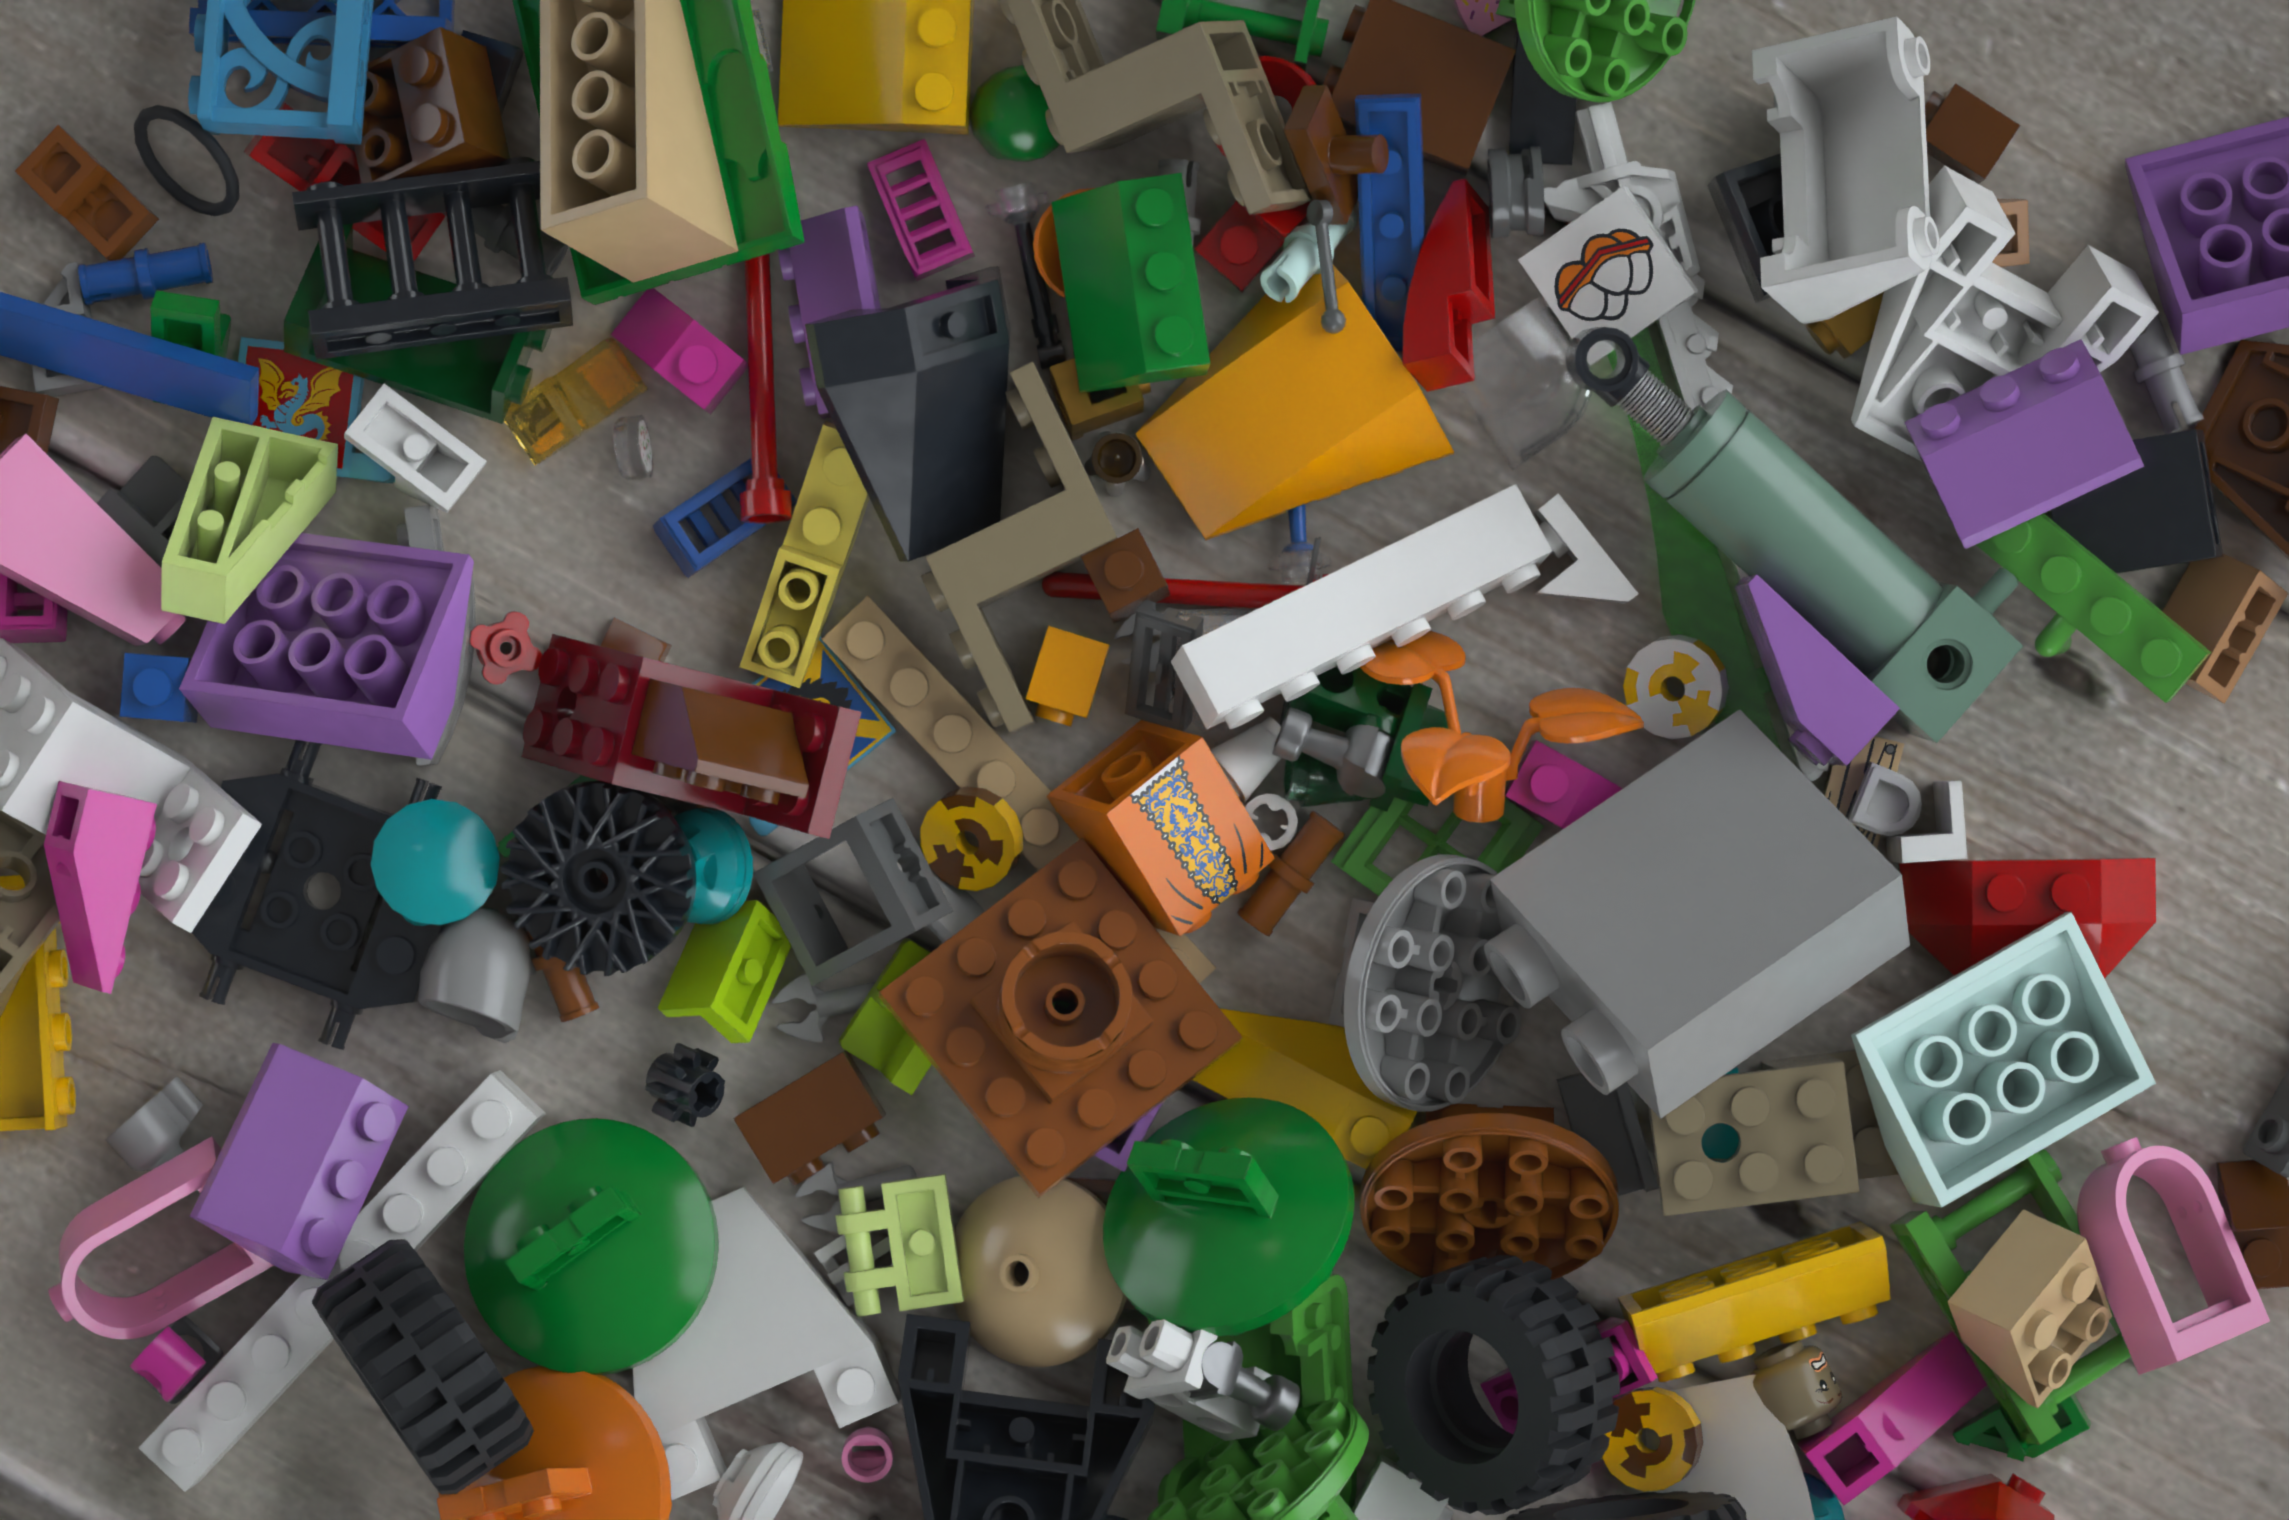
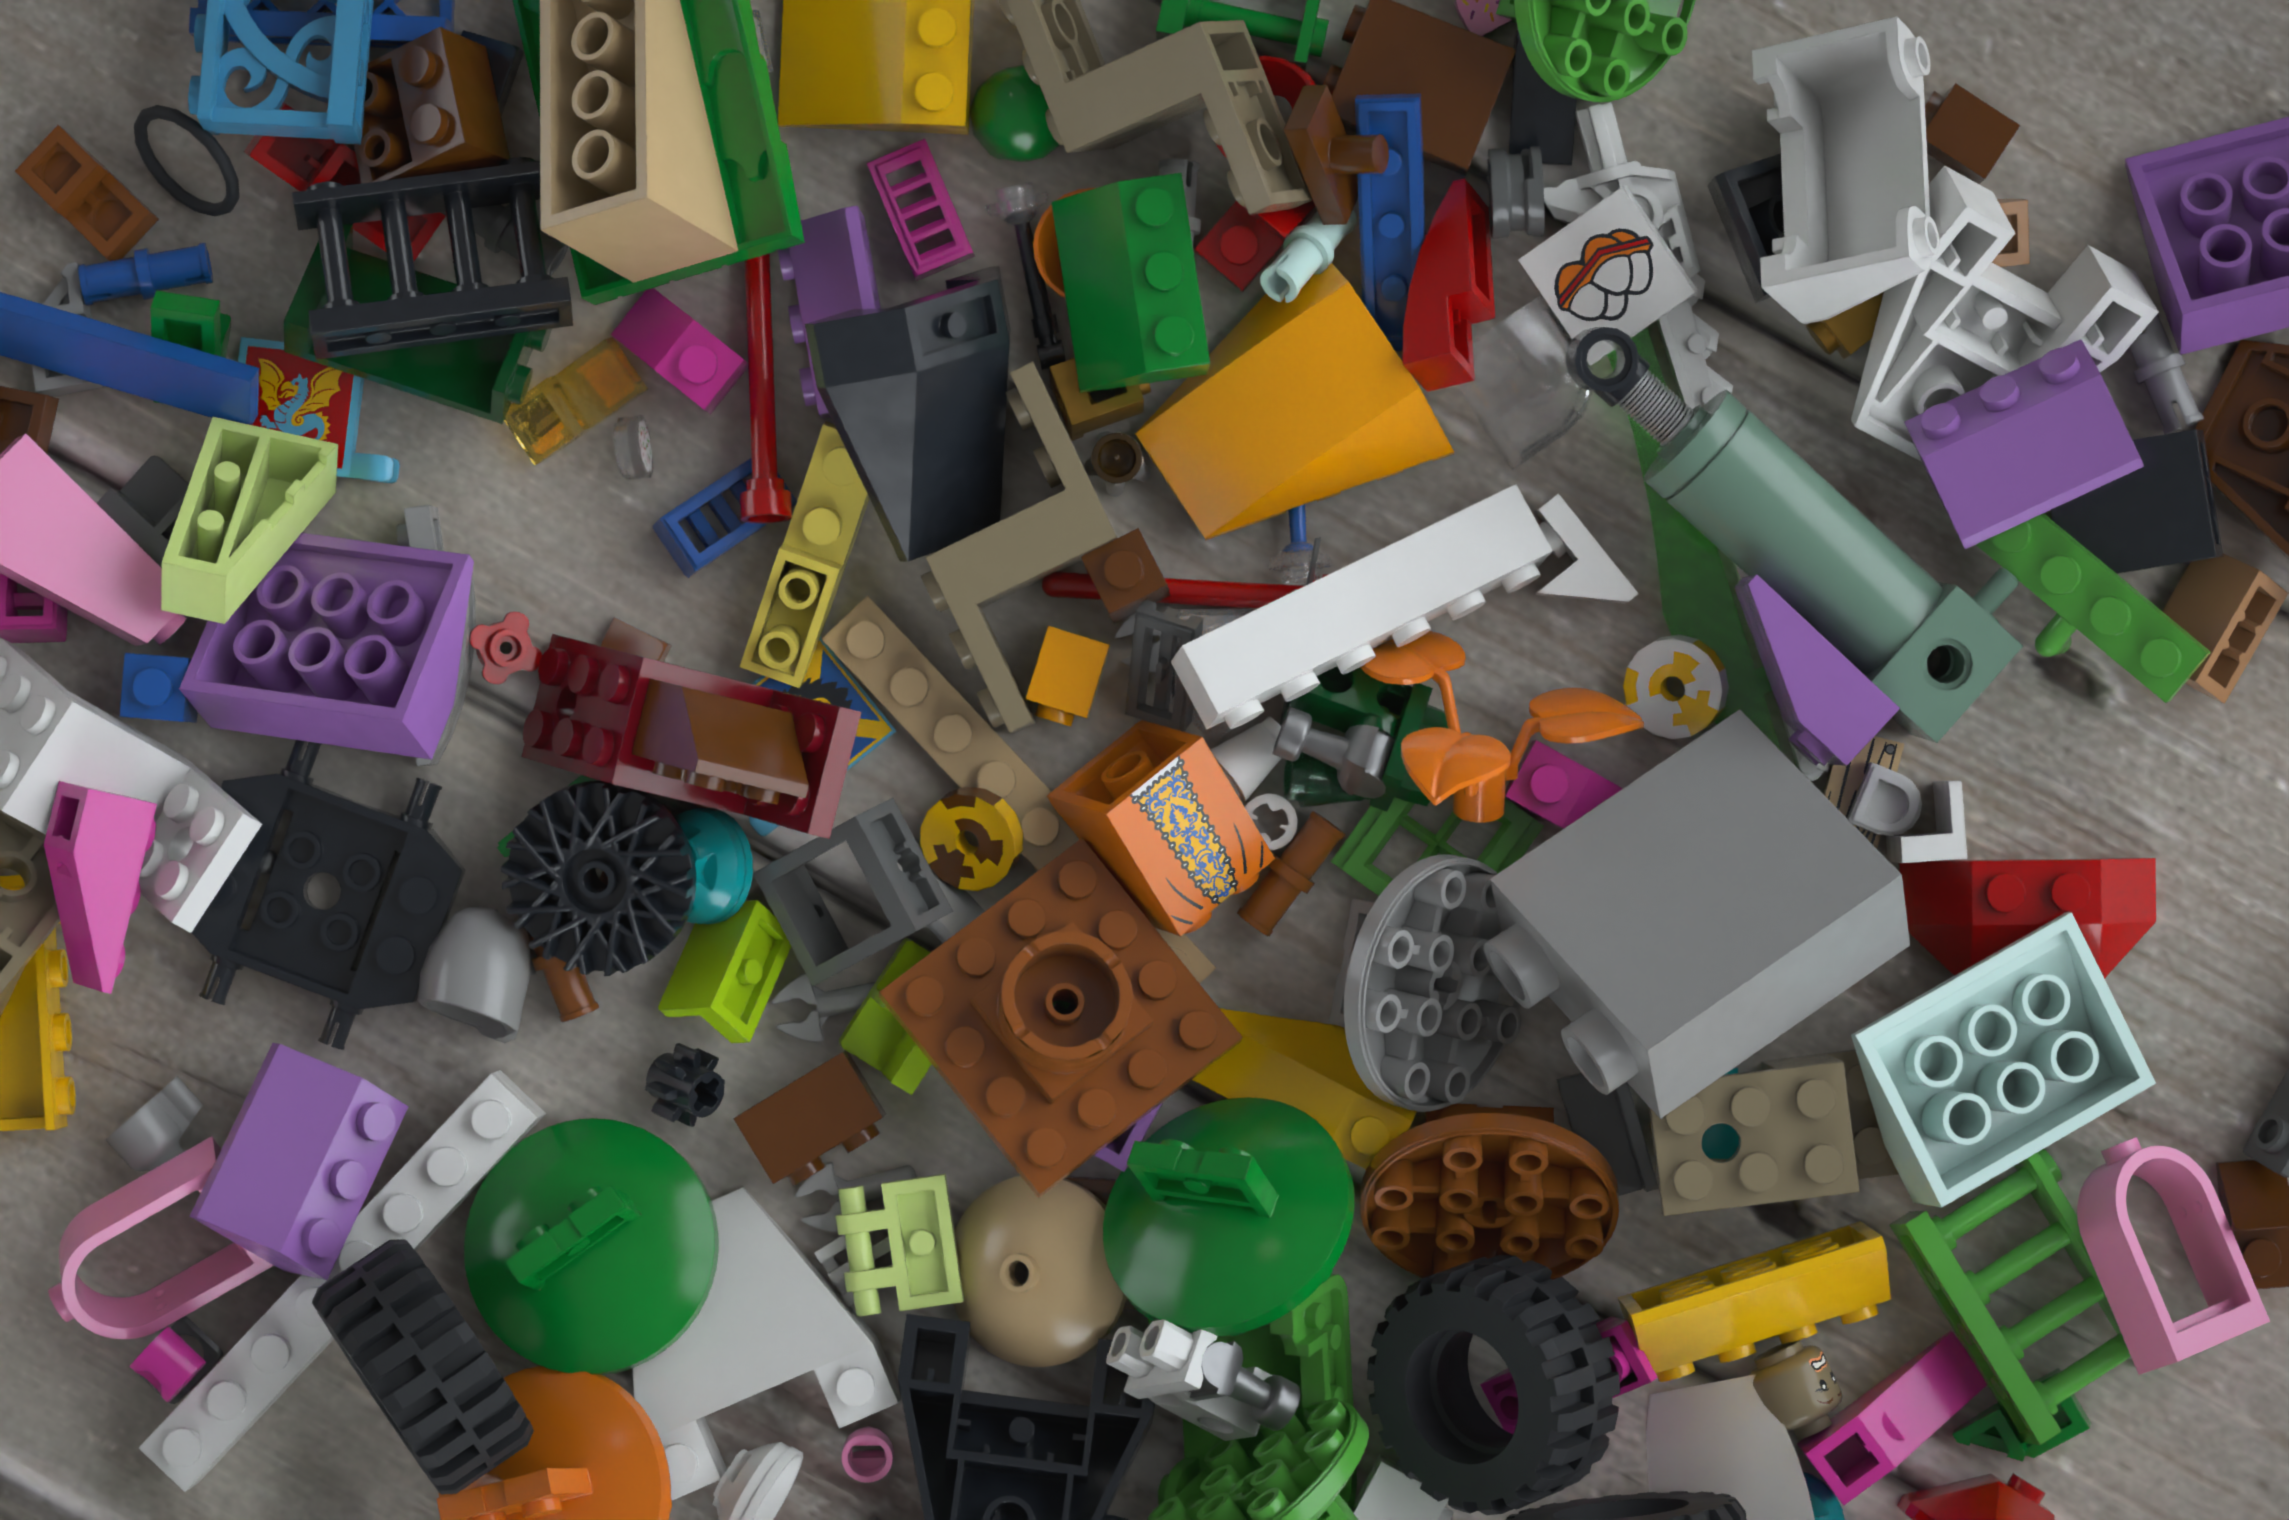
white slope [344,383,487,513] -> none
teal dish [371,799,500,926] -> none
dark grey hinge [1307,200,1346,334] -> none
yellow piece [1602,1387,1703,1492] -> none
tan slope [1947,1209,2112,1409] -> none

